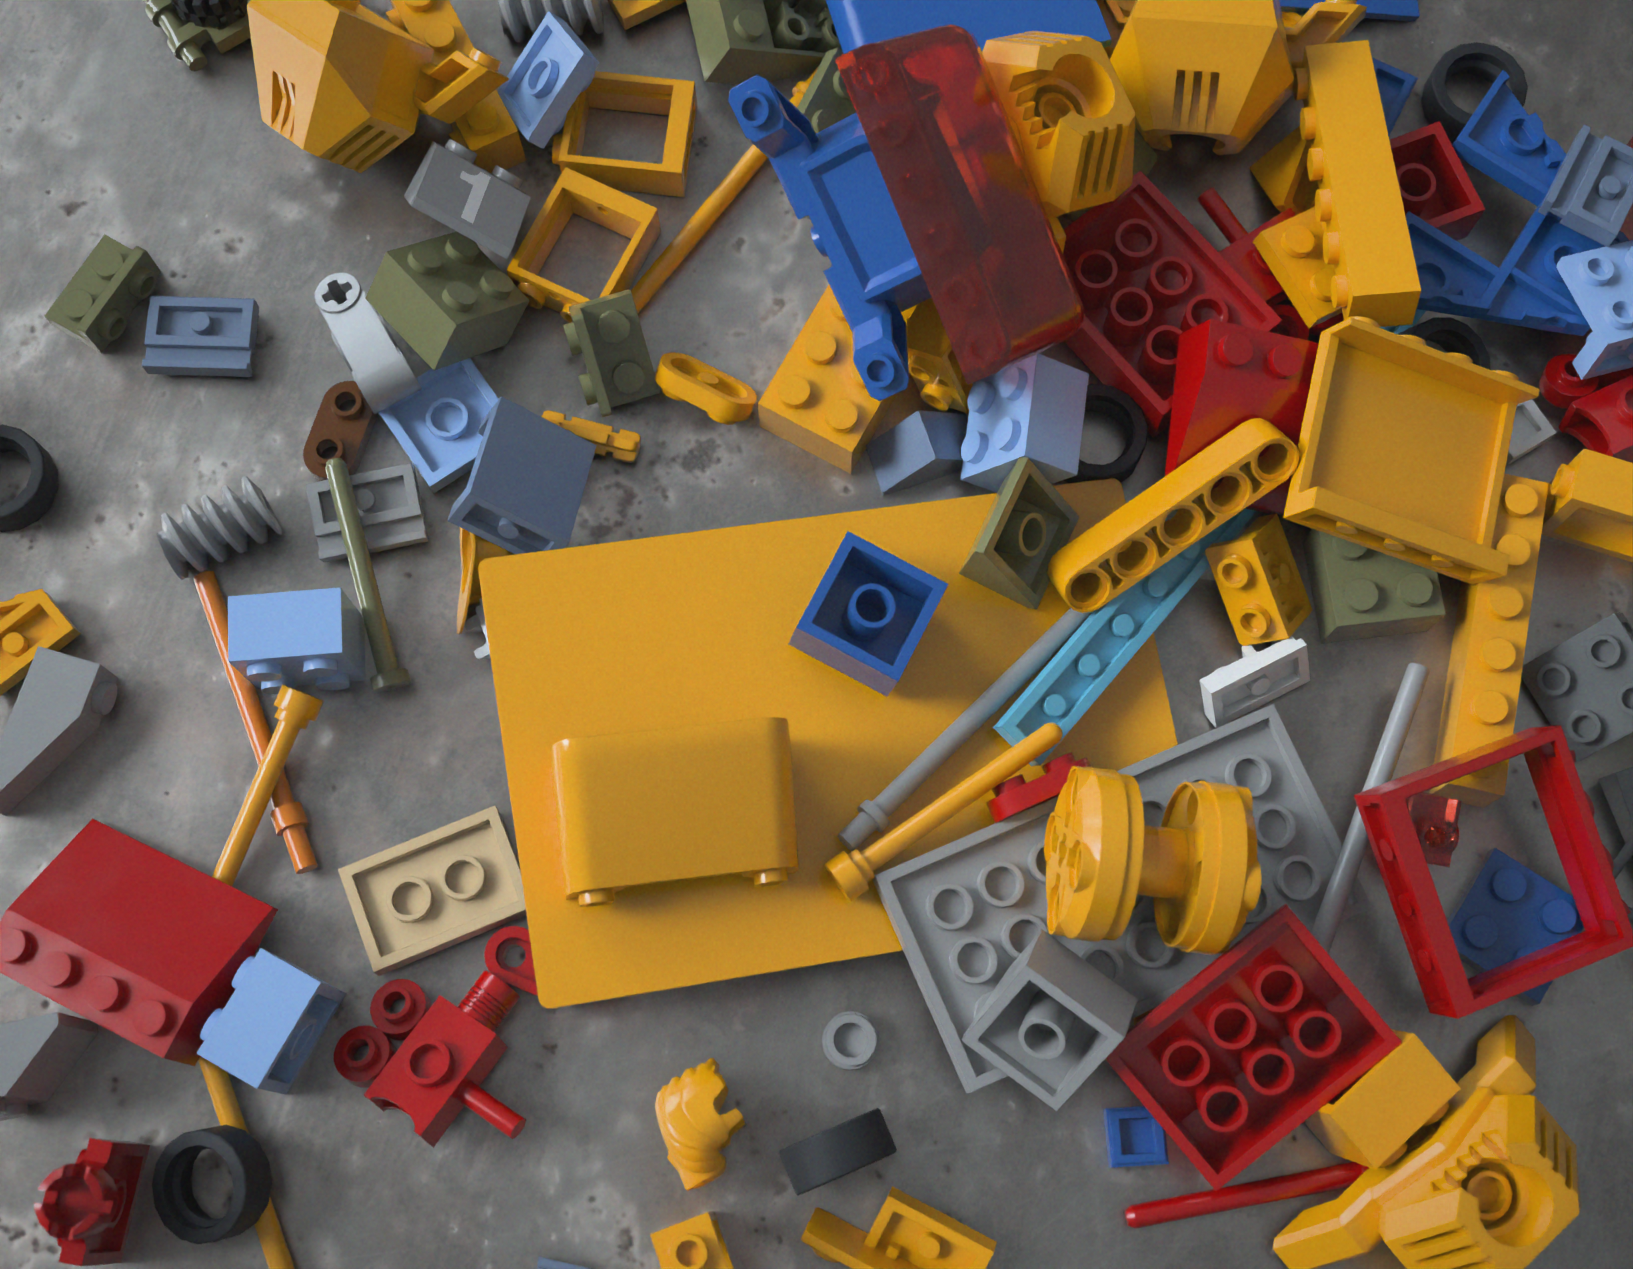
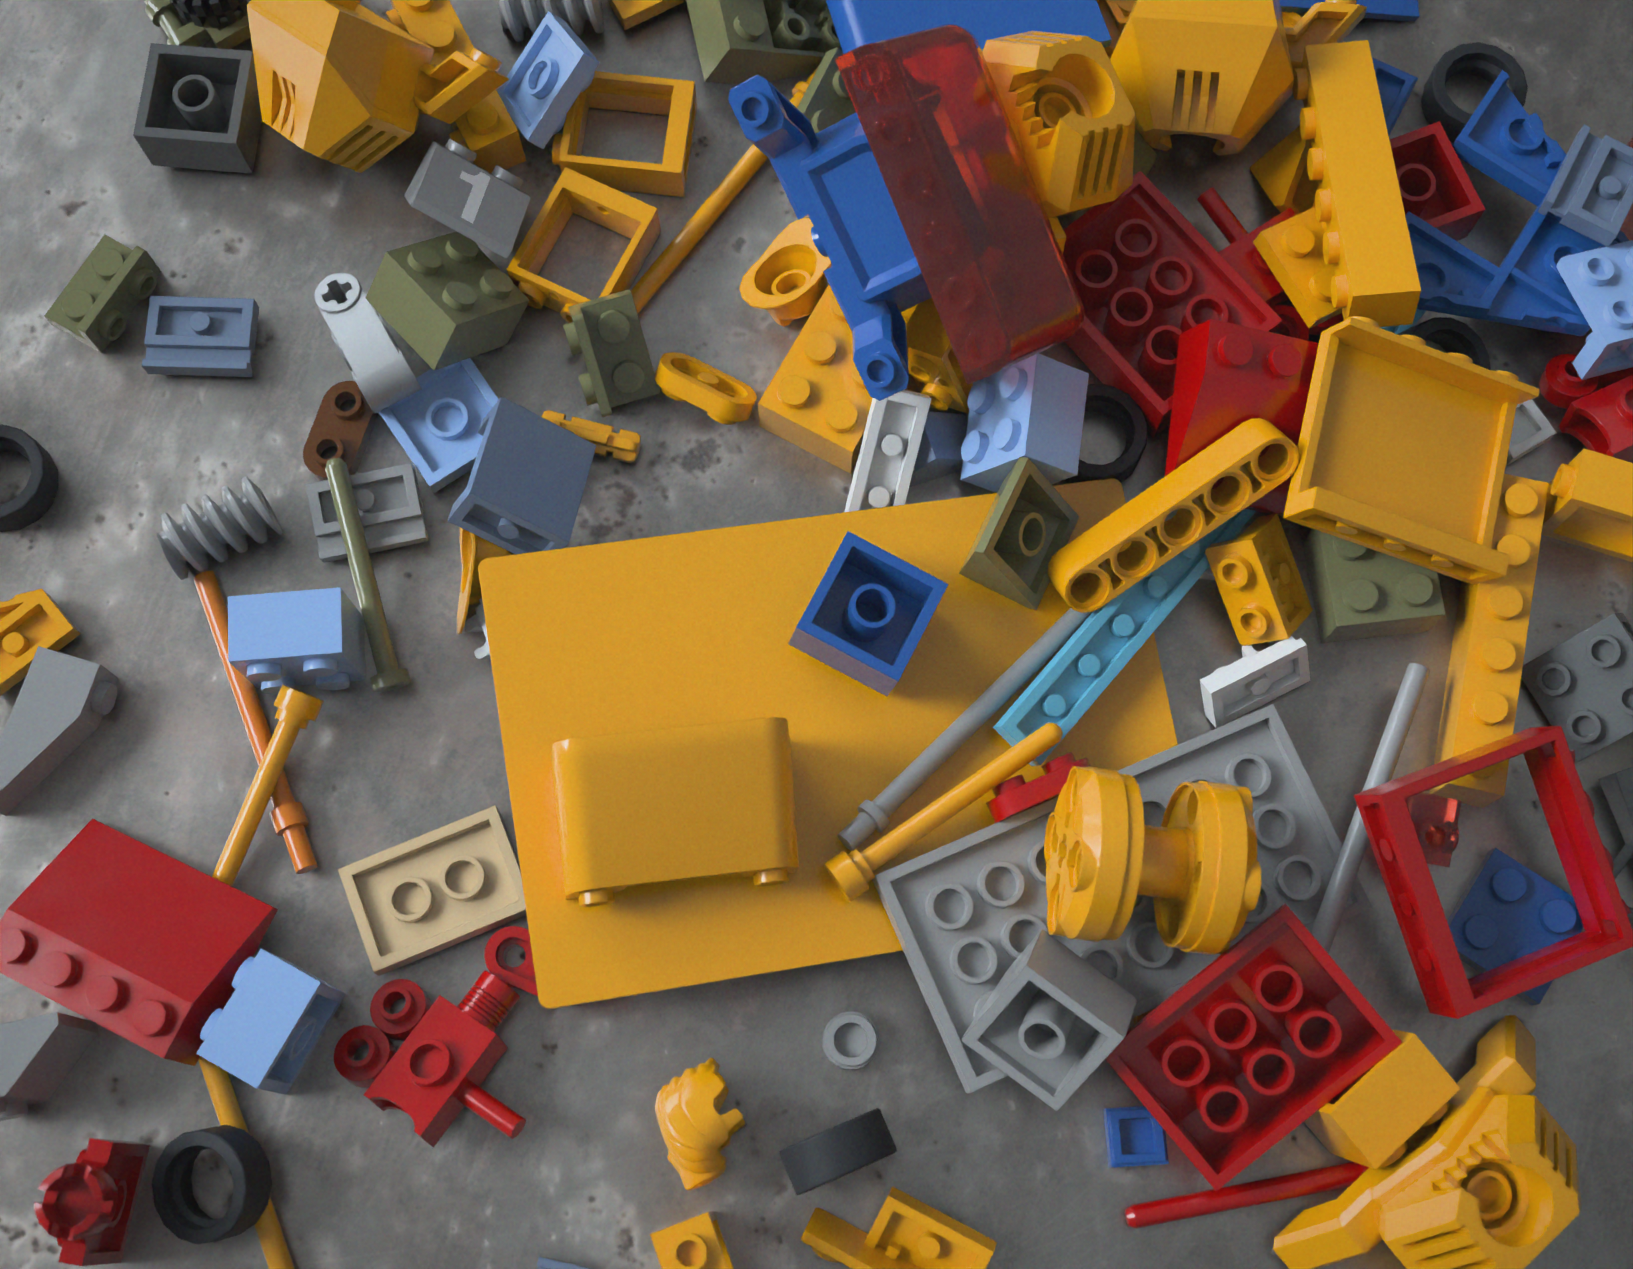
none -> dark grey brick [133,43,262,173]
none -> light orange piece [739,218,832,327]
none -> white plate [844,390,931,512]

